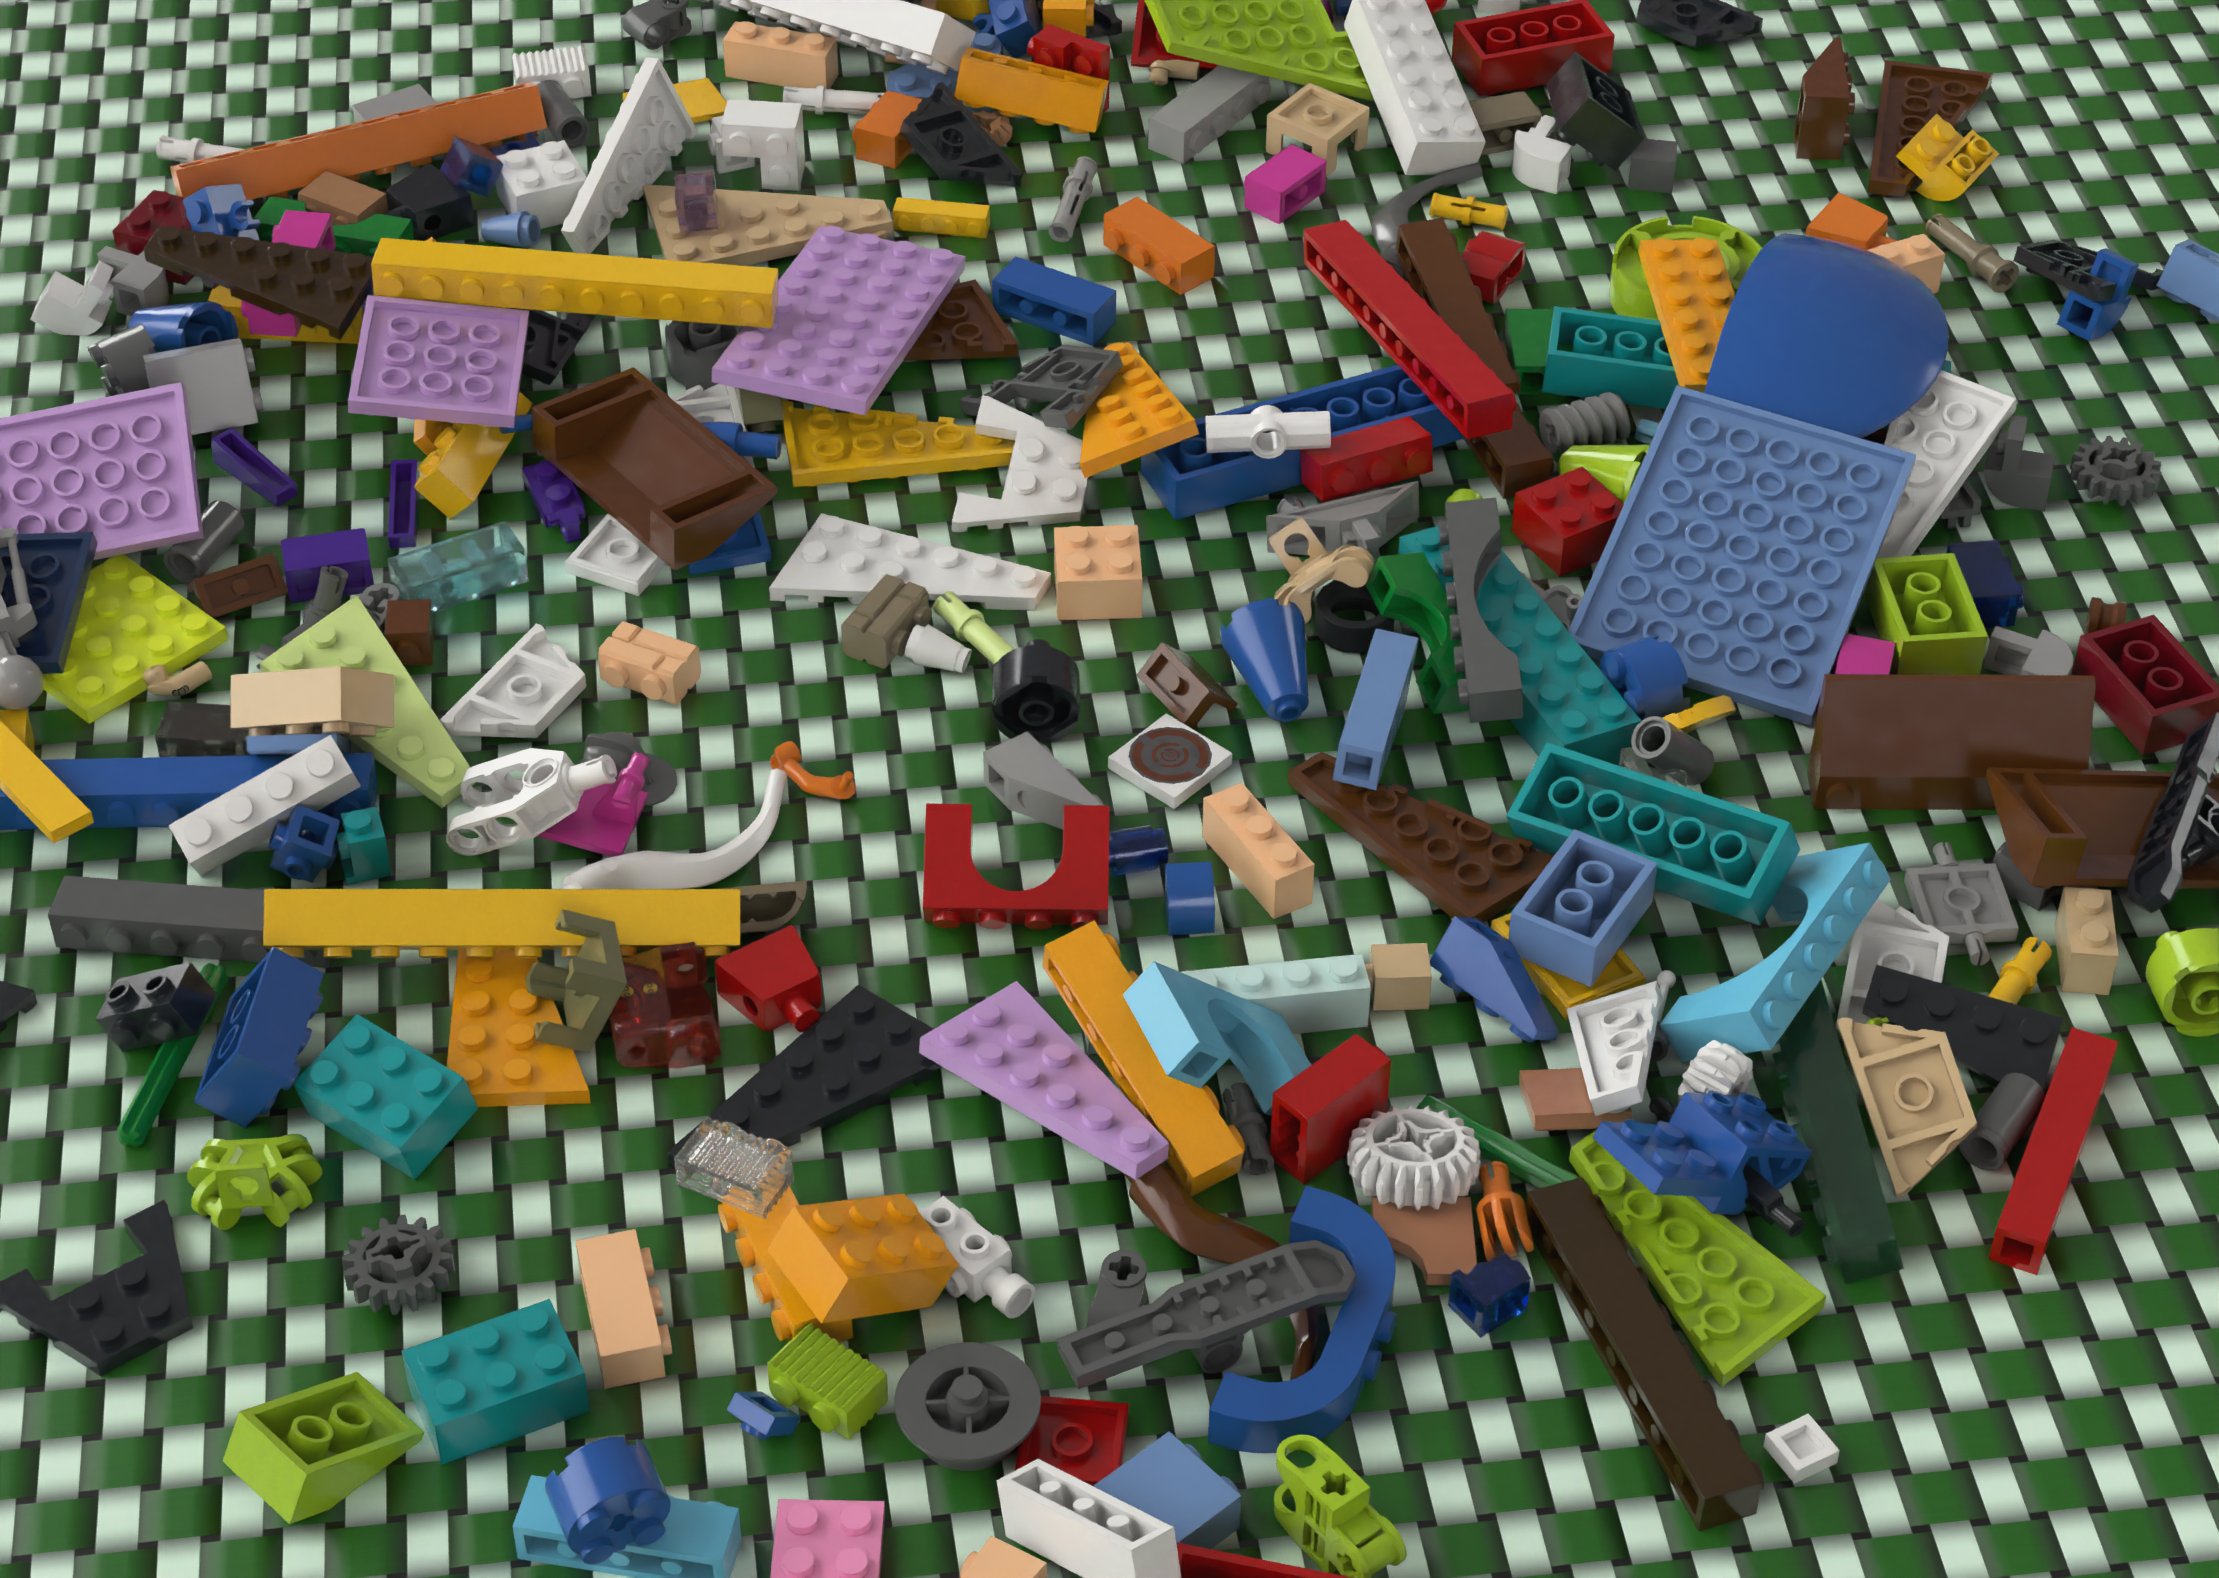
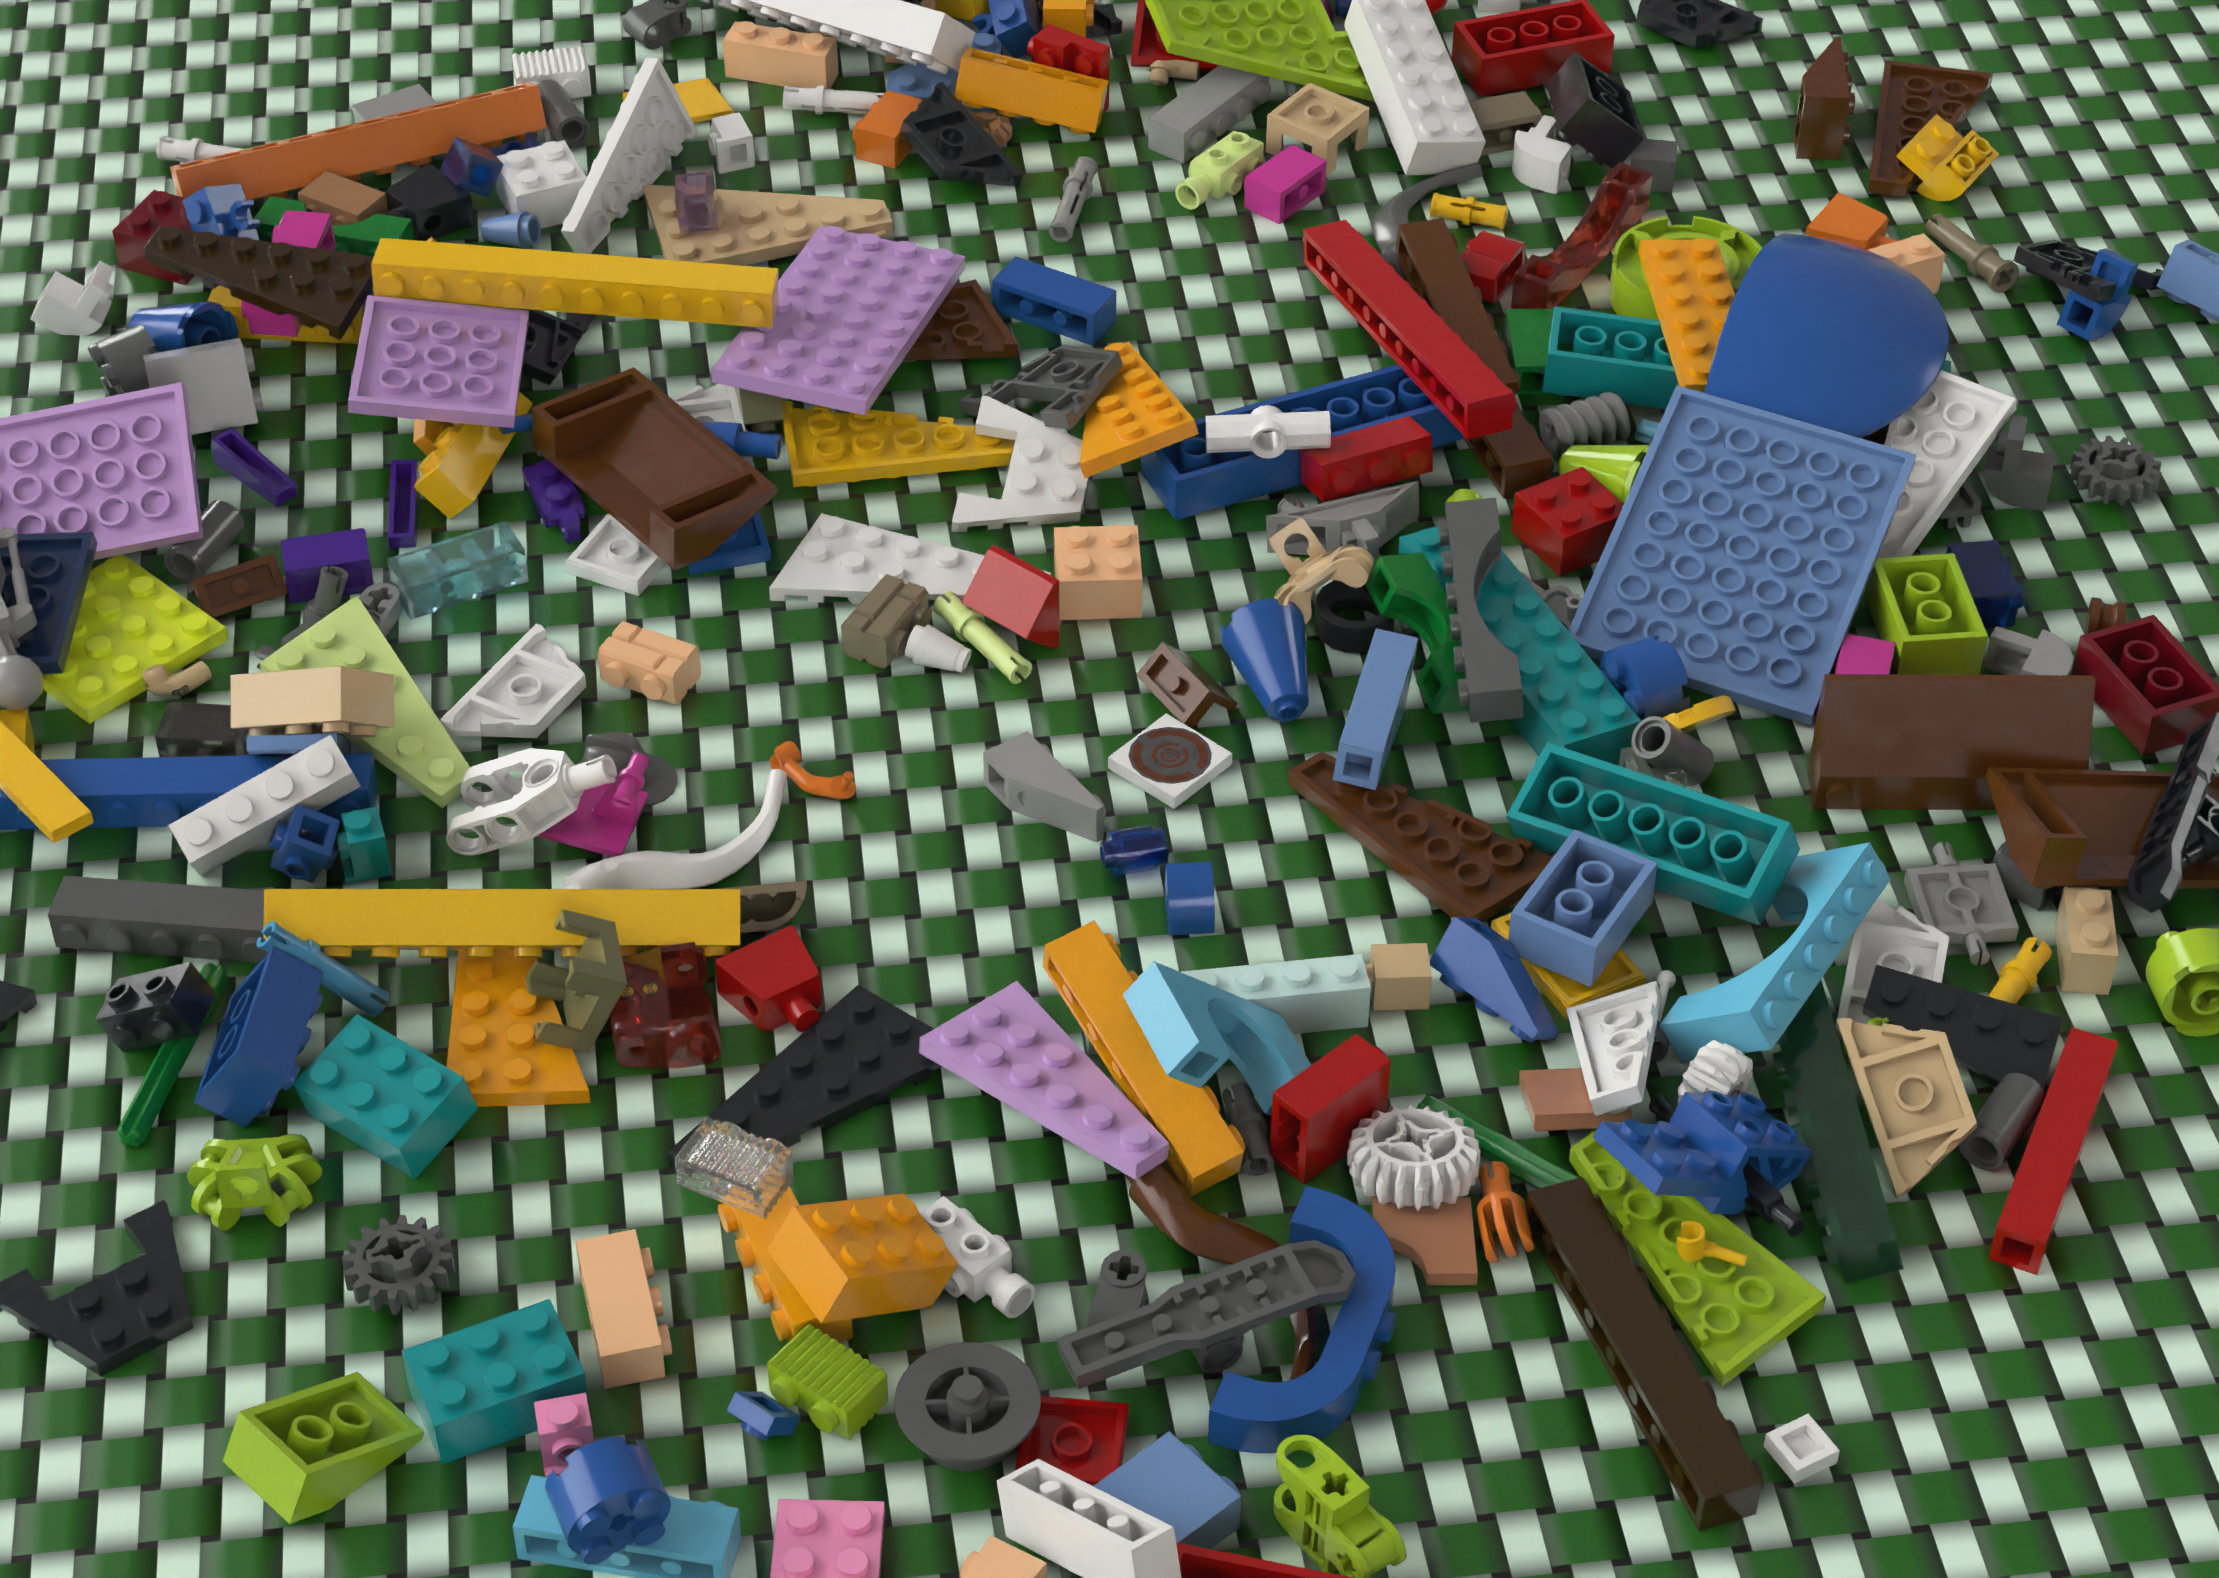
light grey brick [97,246,170,316] -> none
reddish brown brick [385,599,435,666] -> none
dark grey brick [665,321,744,391] -> none
white brick [721,99,805,191] -> none
yellow piece [893,197,990,238] -> none
red arch [923,803,1109,930] -> none
black brick [992,639,1080,743] -> none
orange brick [1103,197,1215,295] -> none
light nougat brick [1202,782,1315,919] -> none
clear blue brick [1448,1252,1531,1338] -> none
none -> dark azure pin [256,921,390,1018]
none -> bright pink brick [534,1393,594,1477]
none -> slope [961,545,1060,649]
none -> yellowish green brick [1175,131,1265,210]
none -> clear red arch [1510,162,1653,309]
none -> yellow hand [1676,1221,1748,1267]

